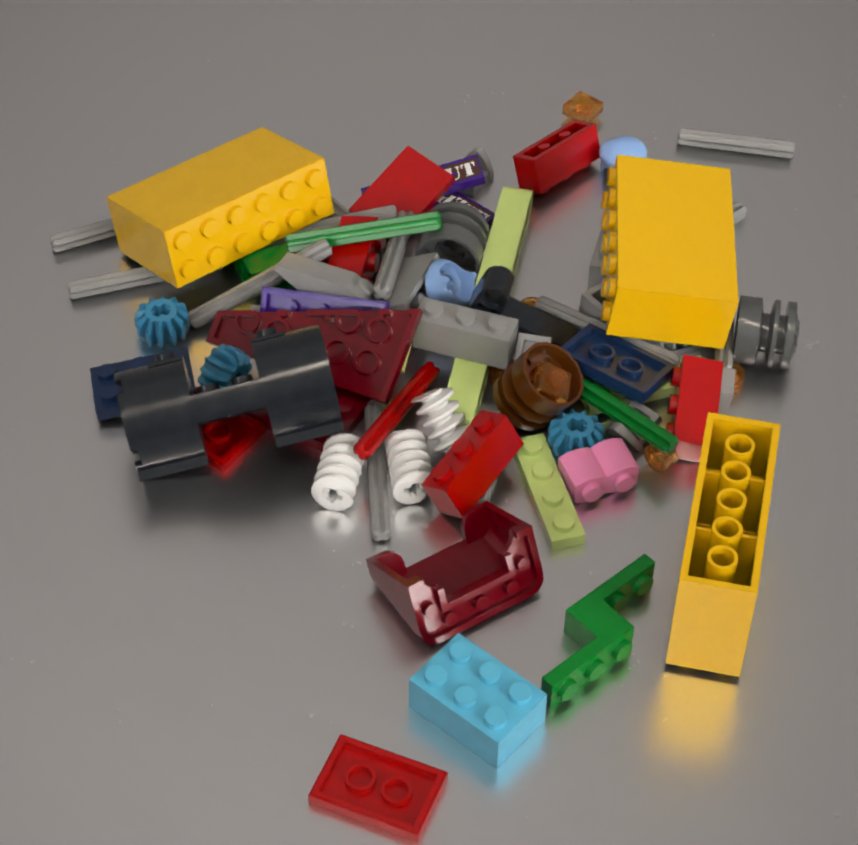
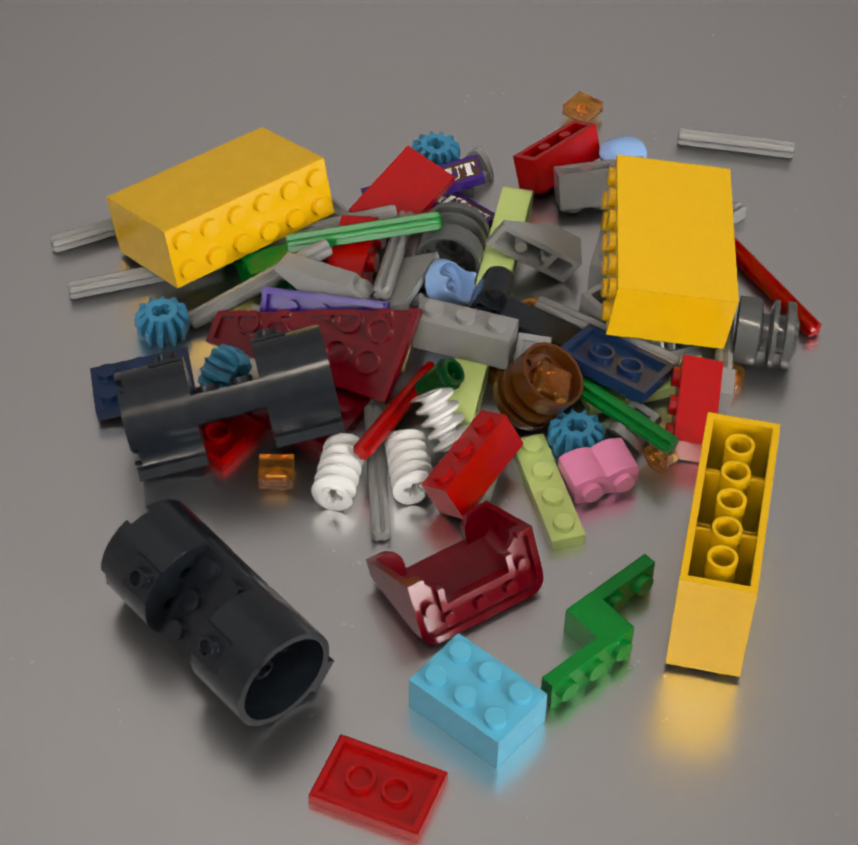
none -> black cylinder [101,499,334,726]
none -> clear orange plate [258,454,295,489]
none -> dark azure gear [411,131,460,166]
none -> dark green cone [415,358,465,395]
none -> light grey slope [486,220,582,283]
none -> light grey brick [553,156,644,213]
none -> red axle [735,237,822,337]

